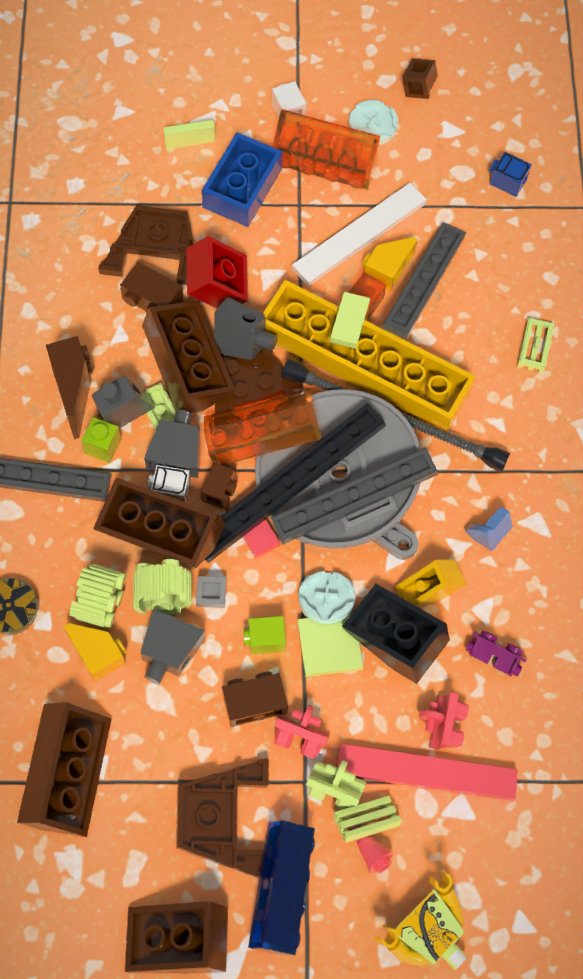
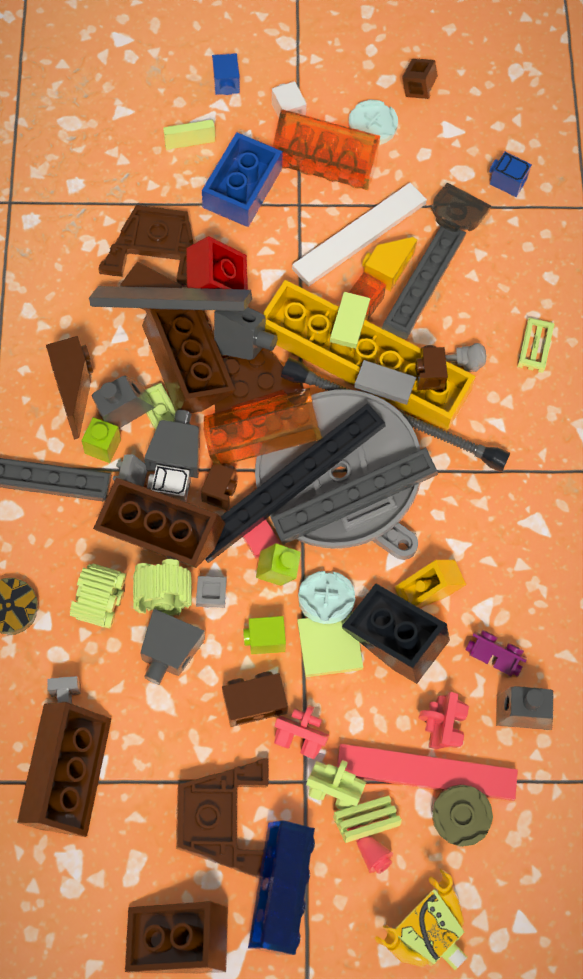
yellow slope [64,623,127,682] -> none
medium blue tile [465,506,513,552] -> none
none -> light grey tile [47,676,81,704]
none -> dark grey tile [89,286,252,311]
none -> light grey tile [112,454,148,487]
none -> blue brick [212,53,240,95]
none -> lime brick [256,543,301,586]
none -> light grey tile [354,360,416,405]
none -> reddish brown brick [416,345,448,390]
none -> clear smoke tile [431,182,491,232]
none -> olive tile [432,784,493,847]
none -> light grey piece [446,343,487,372]
none -> dark grey torso [496,686,553,730]

